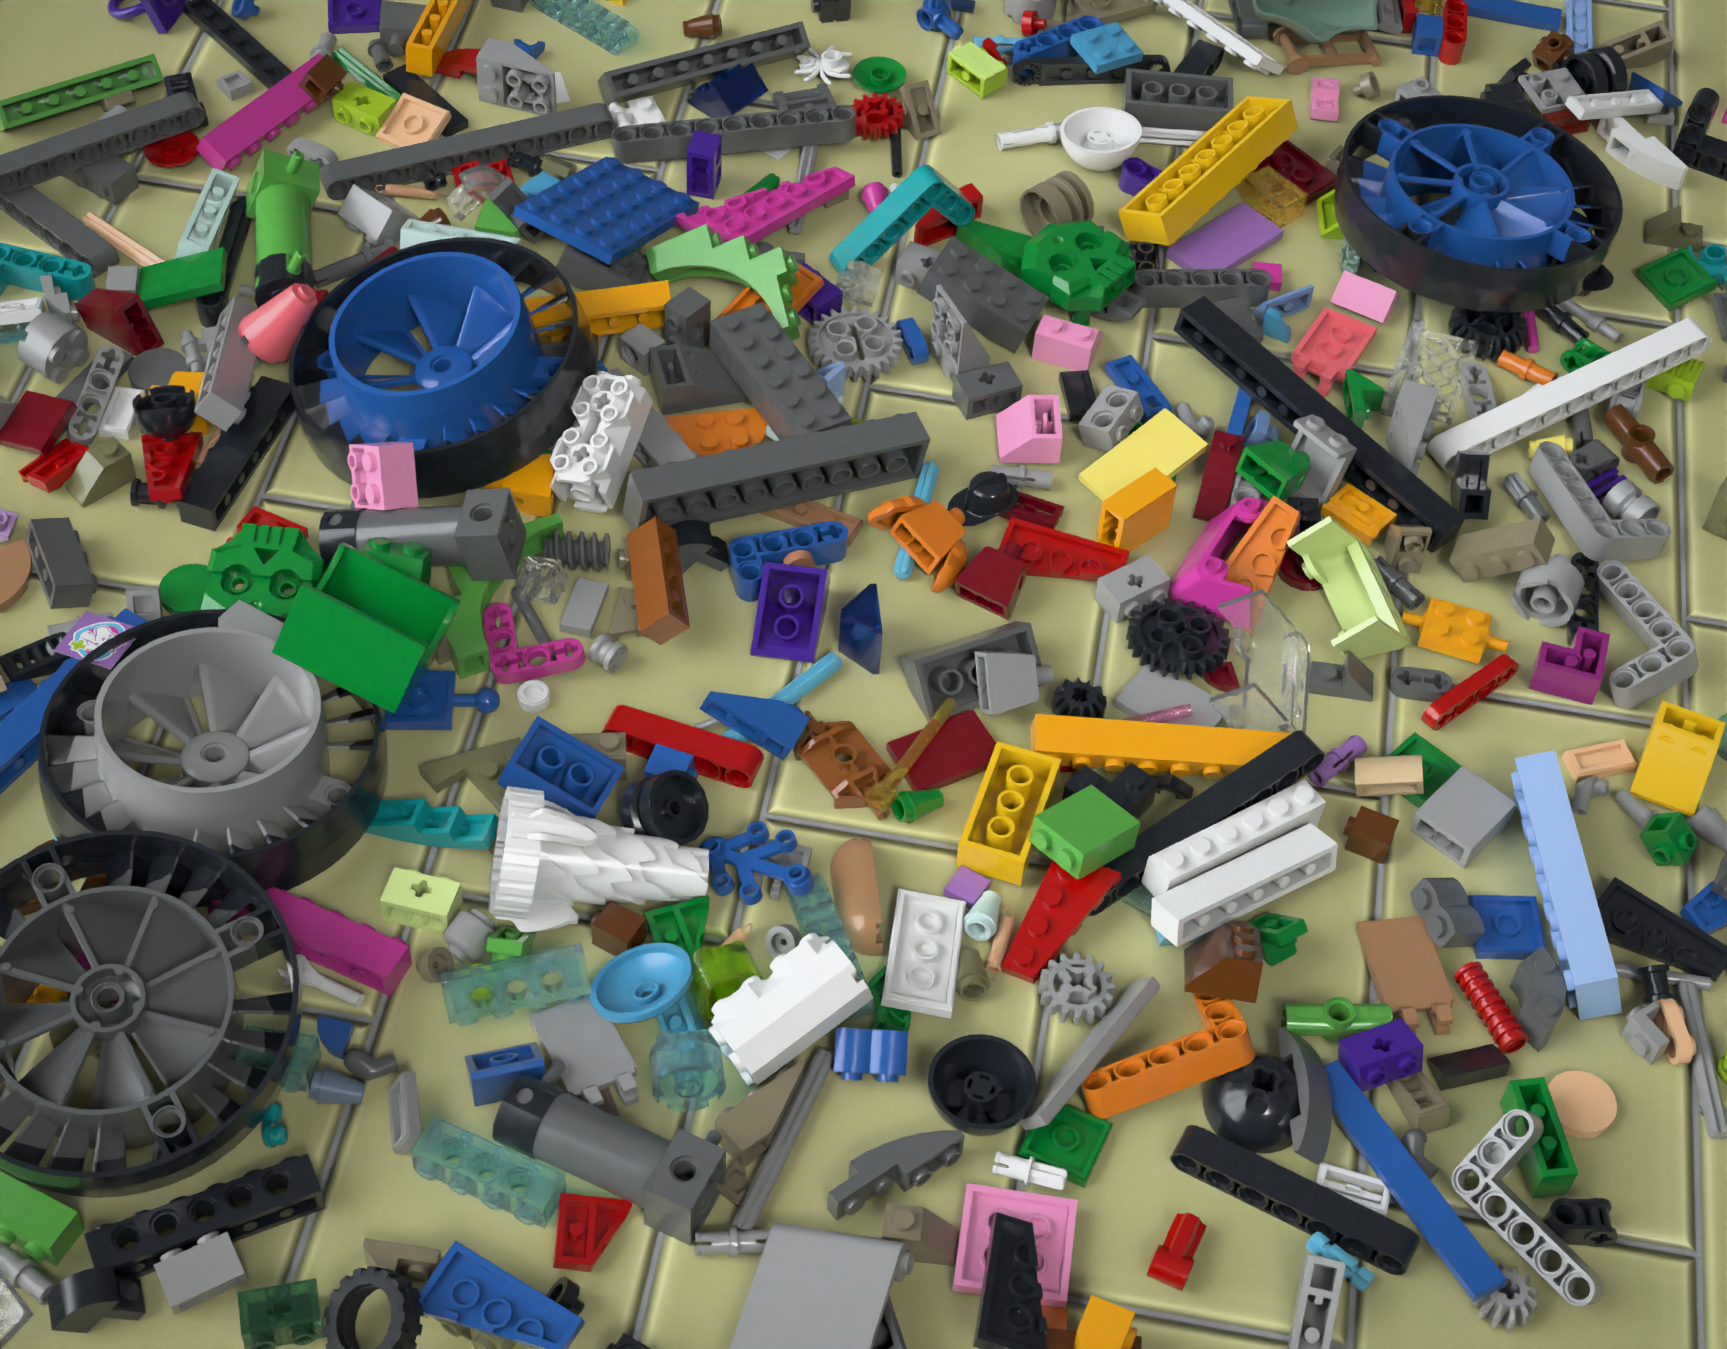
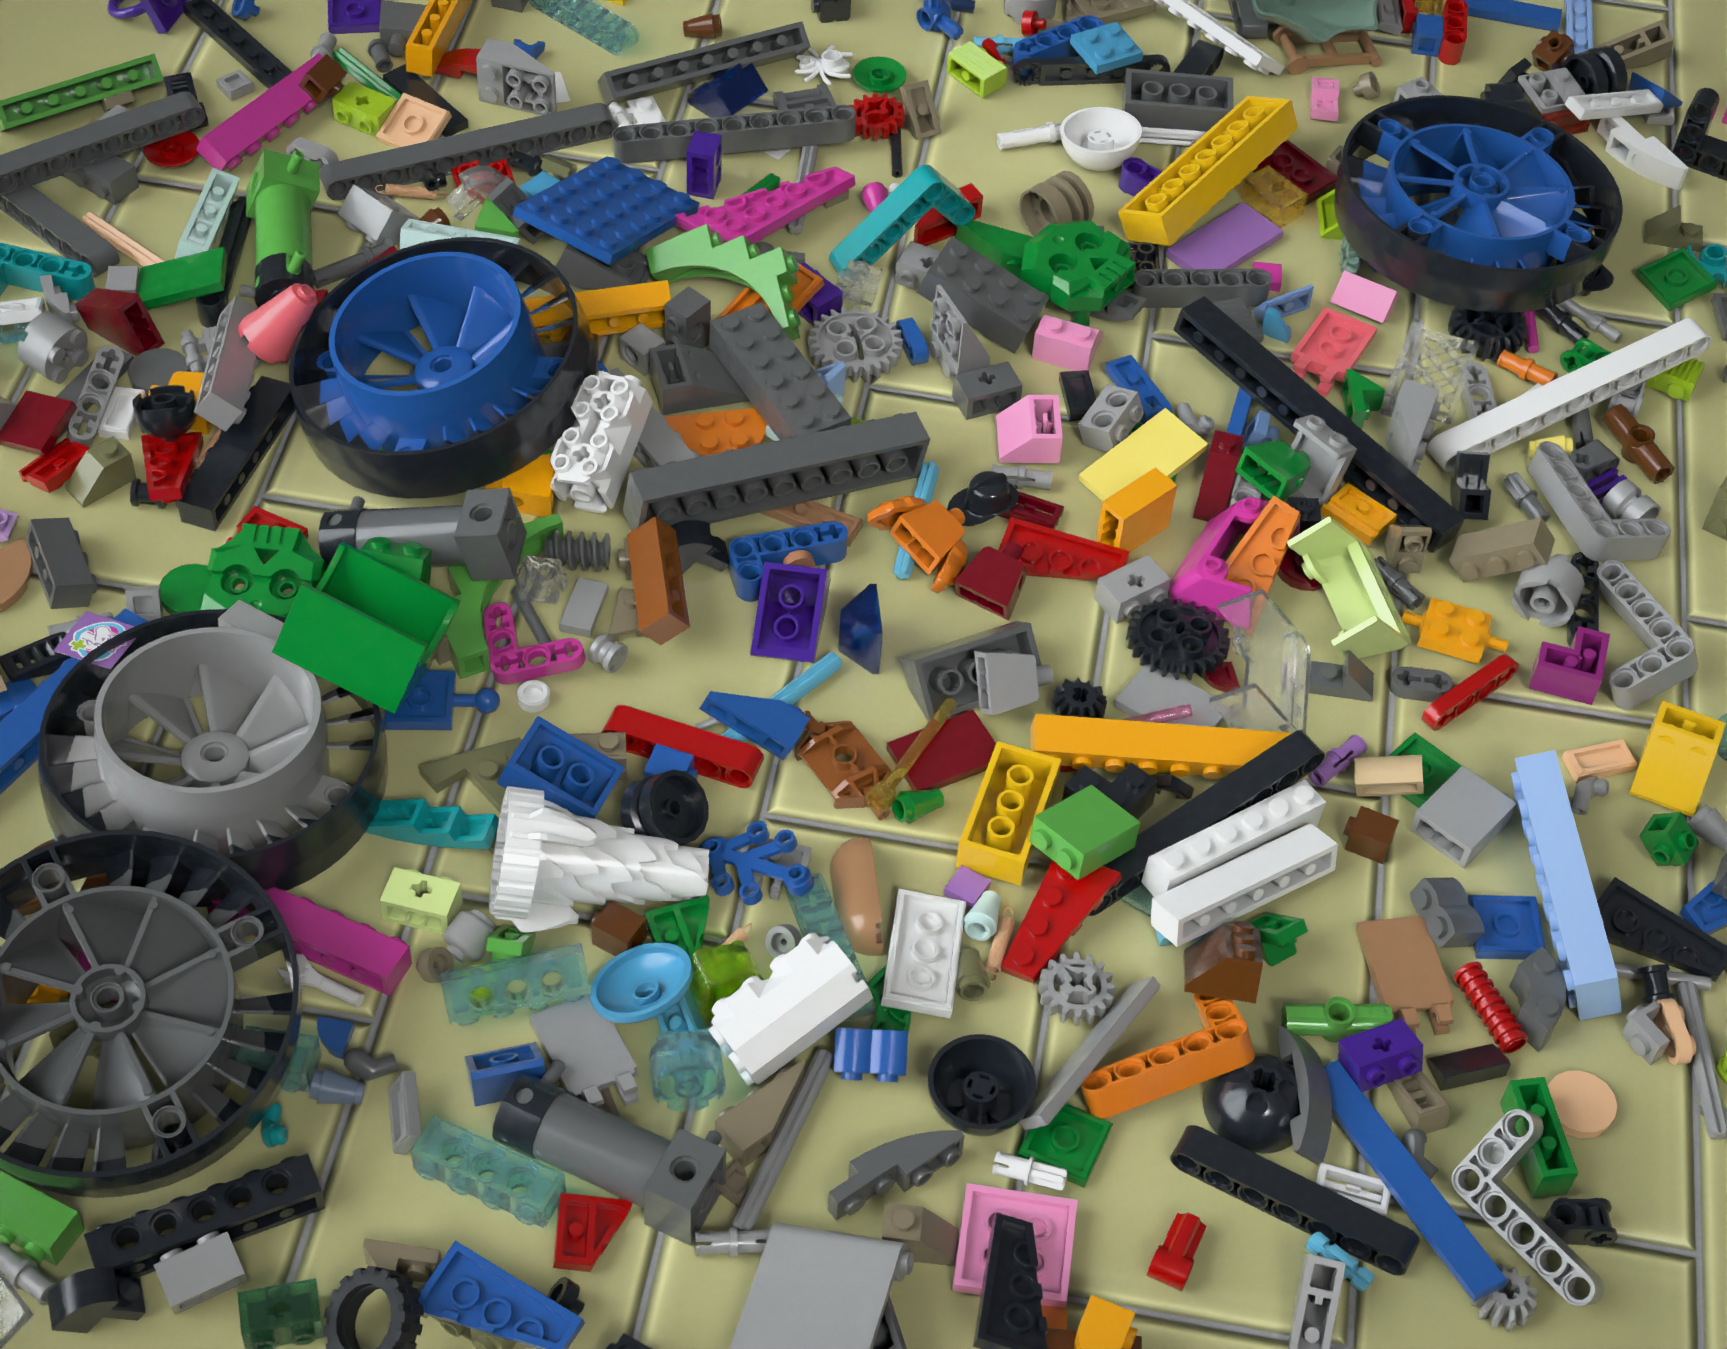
bright pink slope [348,442,419,510] -> none
light grey arm [1616,790,1660,830] -> none

